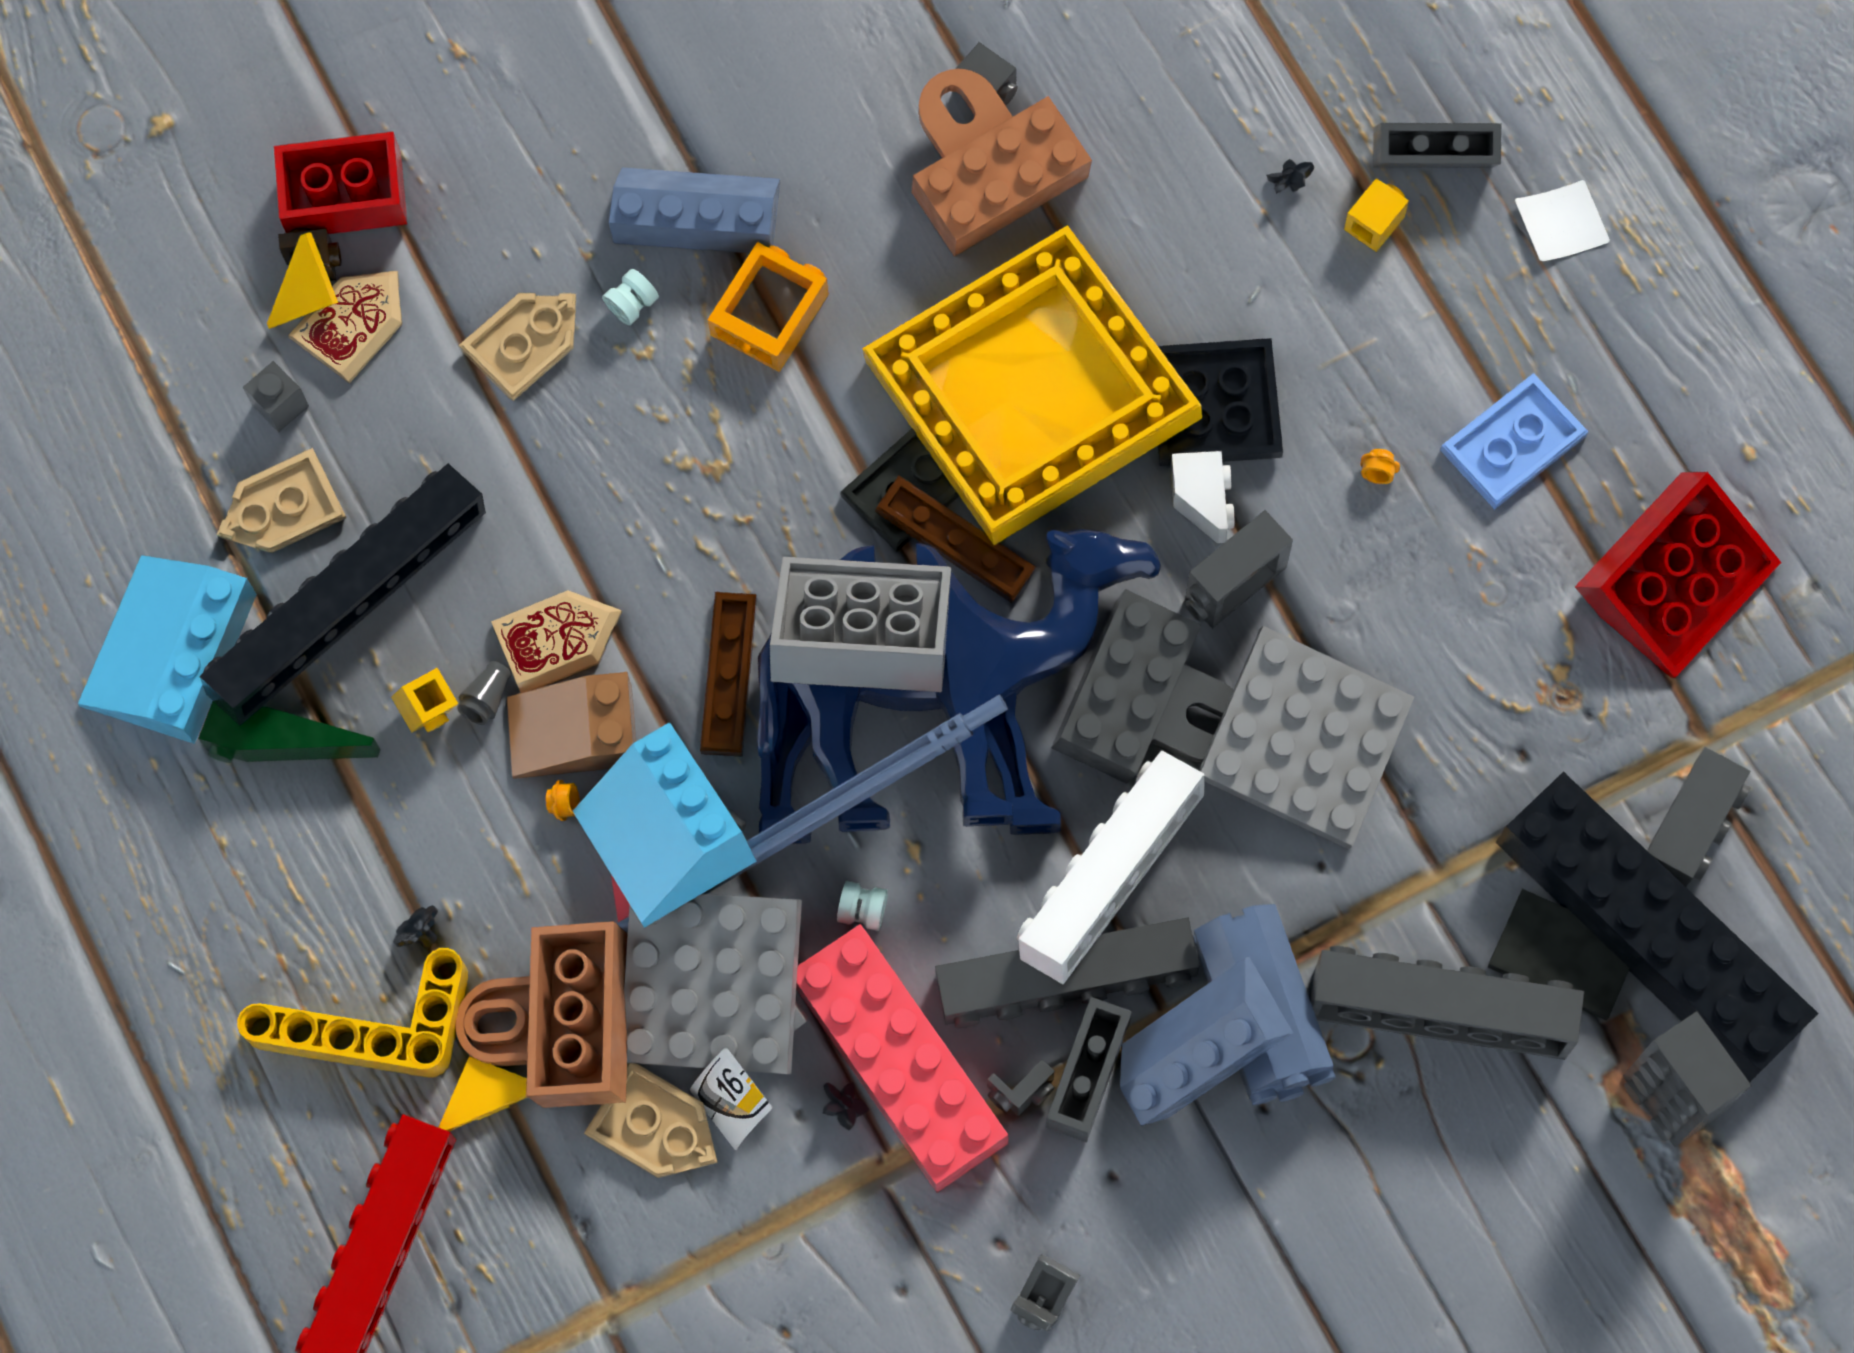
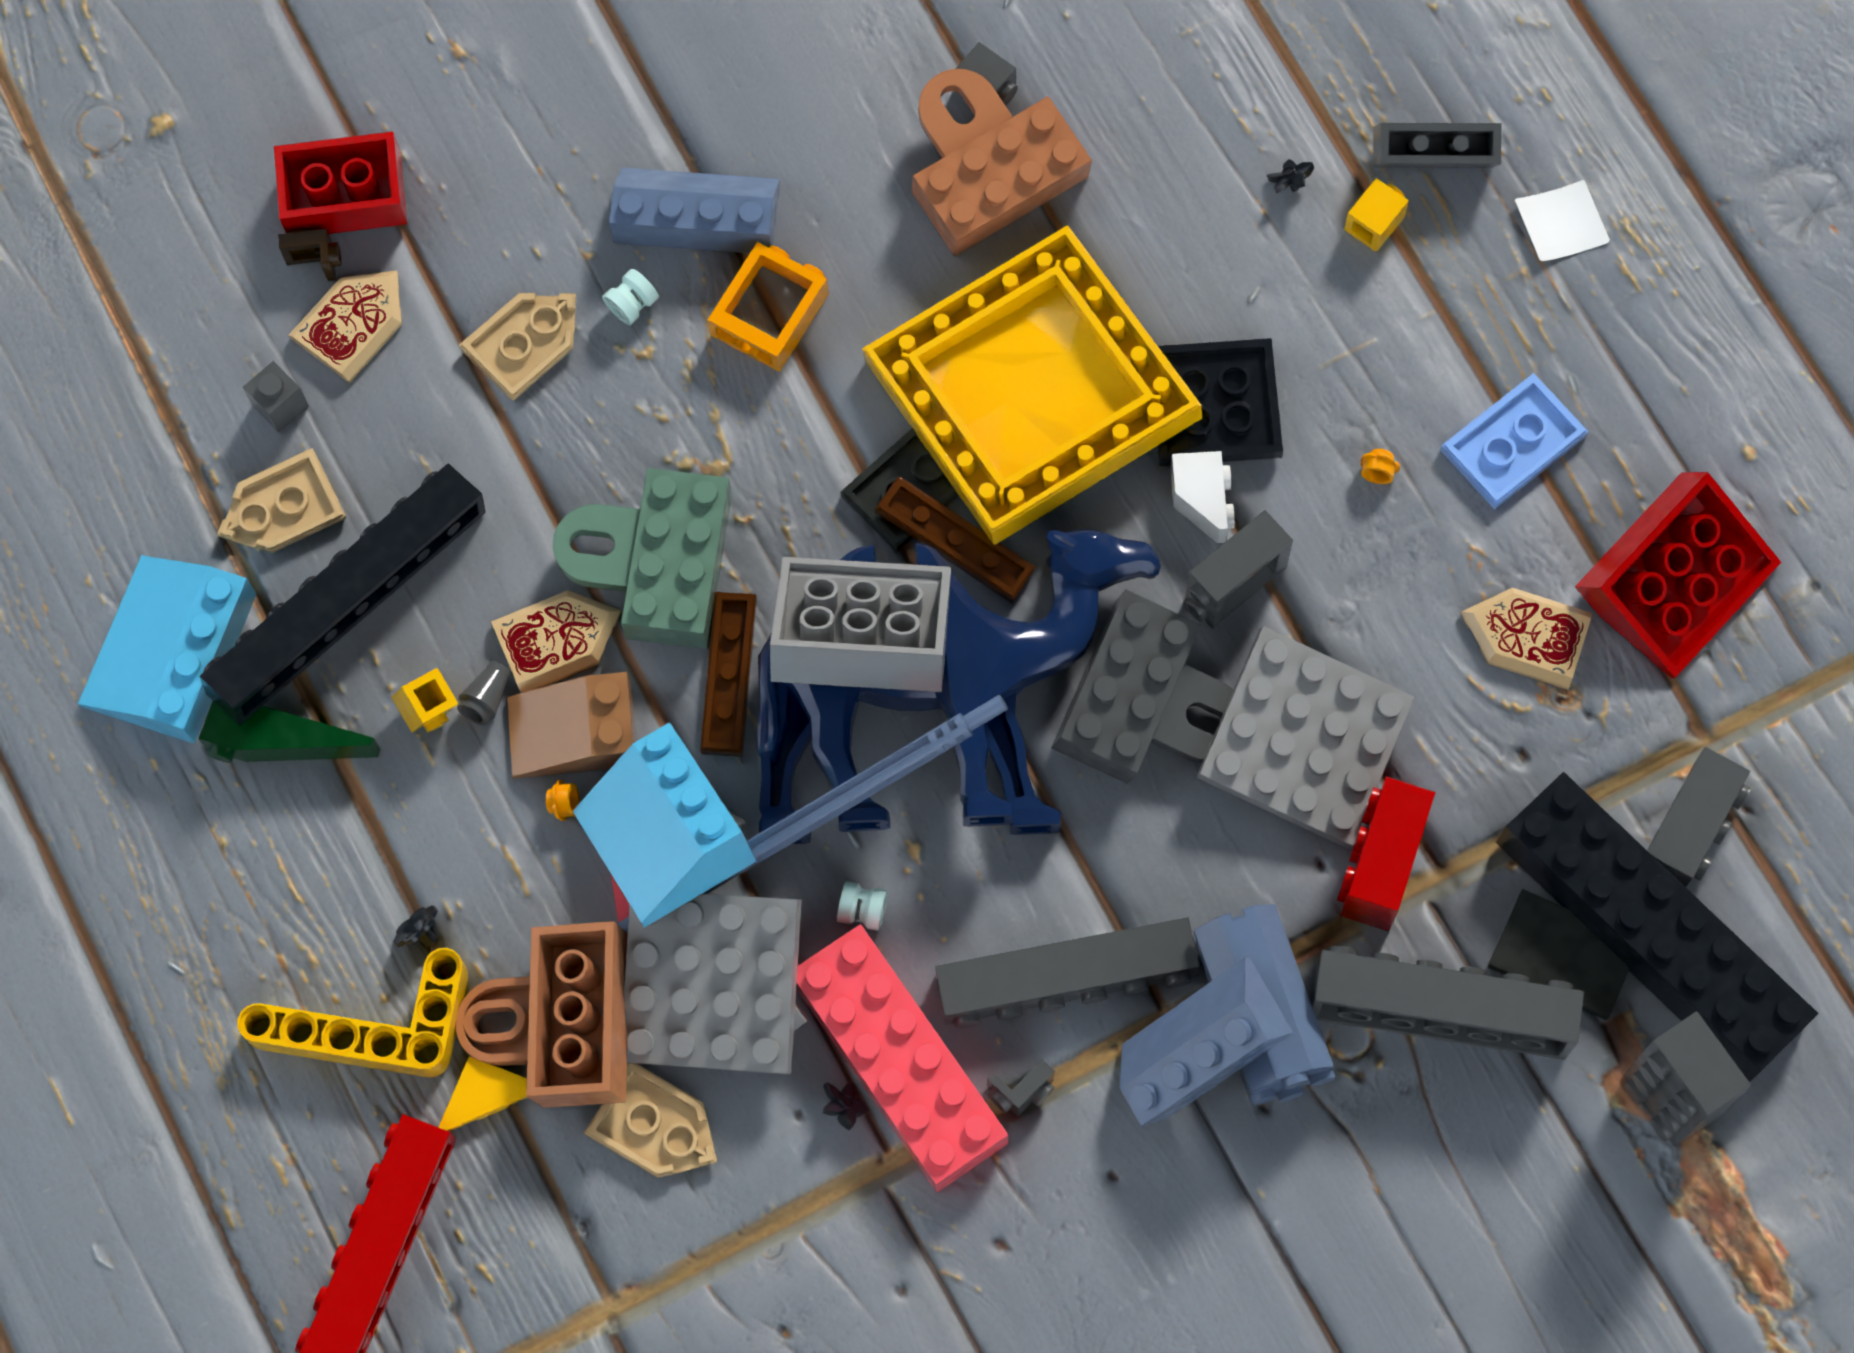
yellow tile [267,232,338,329] -> none
sticker [690,1048,772,1150] -> none
dark grey bracket [1010,1254,1080,1331] -> none
white brick [1017,750,1204,984] -> none
dark grey brick [1046,997,1132,1142] -> none
none -> sand green brick [553,468,732,649]
none -> red brick [1336,776,1436,932]
none -> tan tile [1460,587,1592,690]

